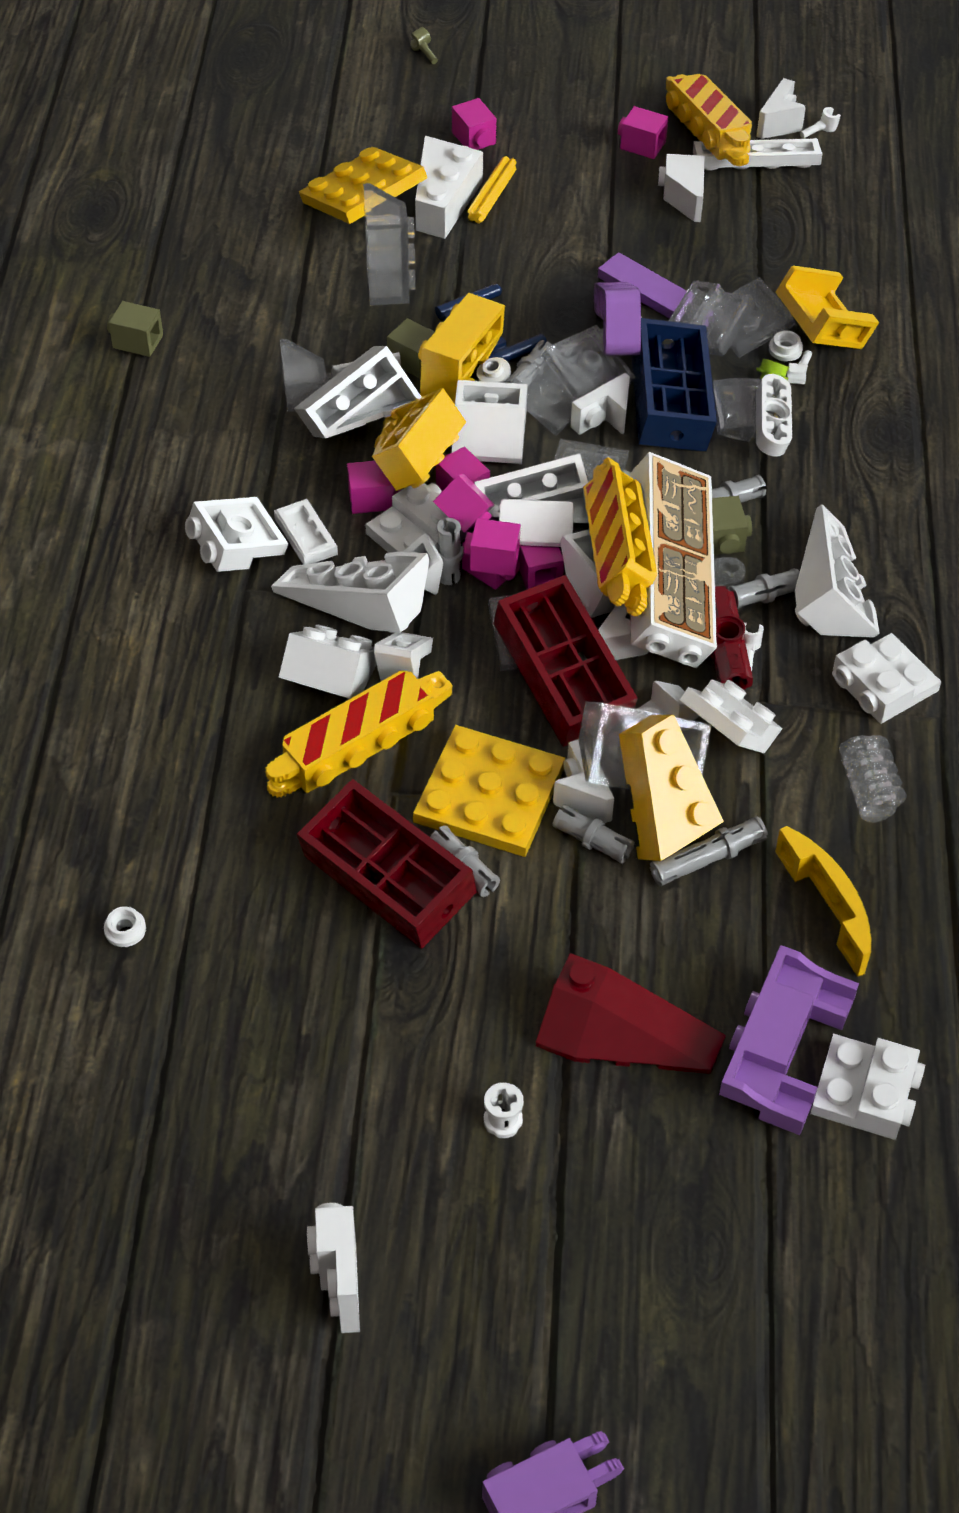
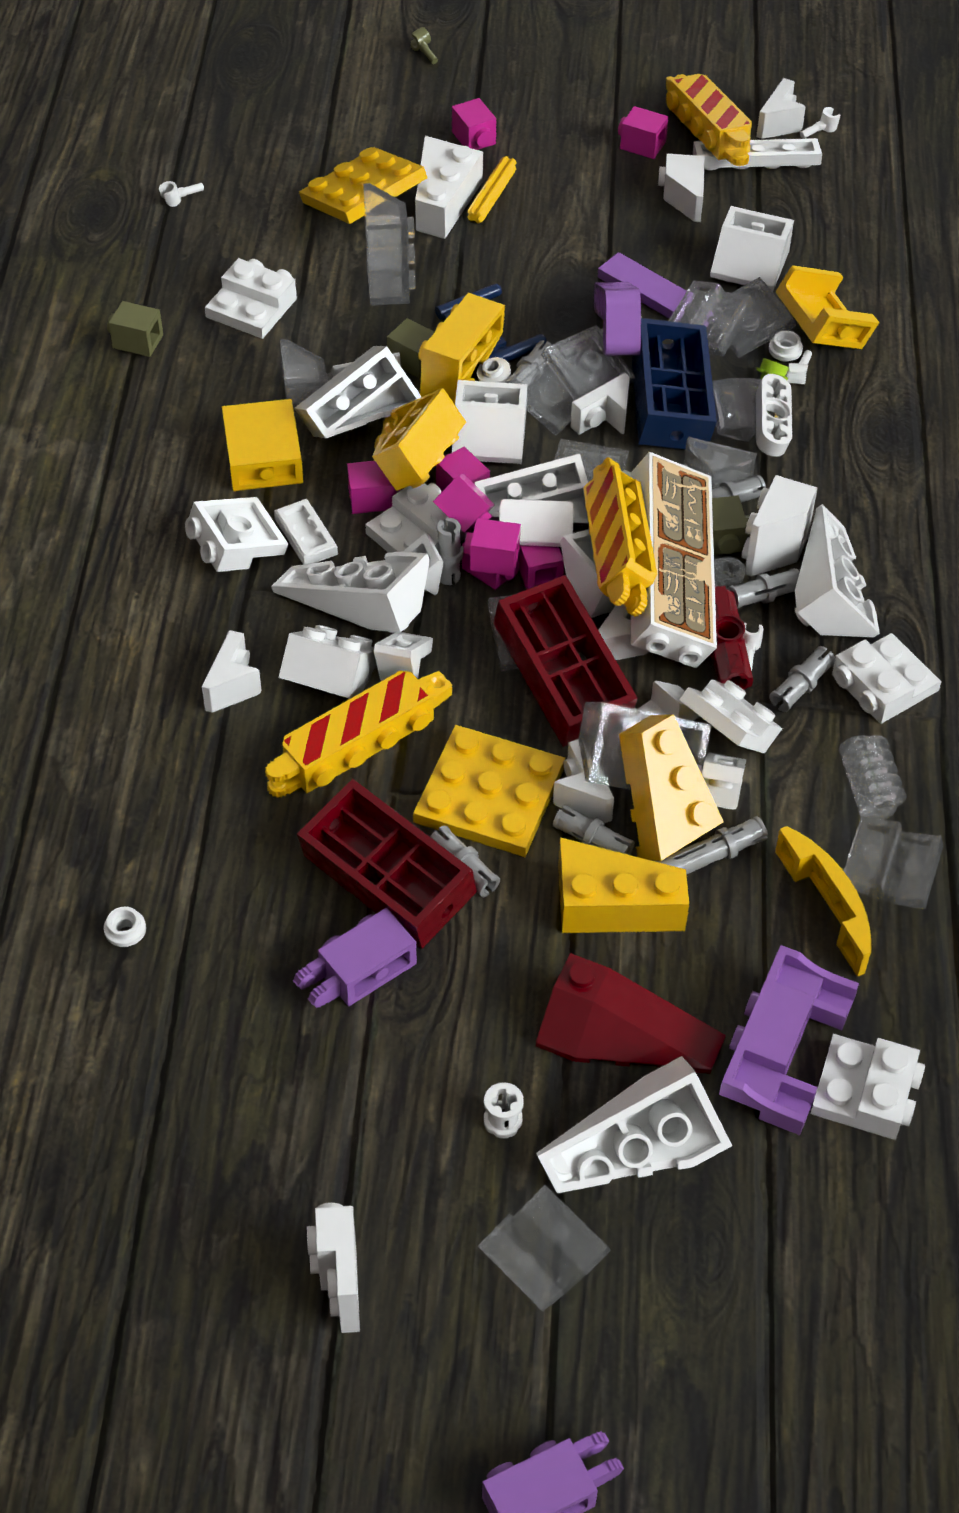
none -> white hand [159,181,204,207]
none -> white slope [202,630,262,712]
none -> white plate [205,258,297,339]
none -> yellow panel [222,399,303,491]
none -> medium lavender hinge [293,908,417,1008]
none -> clear slope [478,1185,611,1312]
none -> white wedge [536,1056,732,1193]
none -> yellow wedge [558,837,689,933]
none -> clear slope [684,437,757,489]
none -> white slope [702,752,746,810]
none -> white slope [710,206,794,292]
none -> white slope [741,475,818,576]
none -> light grey pin [769,646,835,712]
none -> clear slope [844,817,943,909]

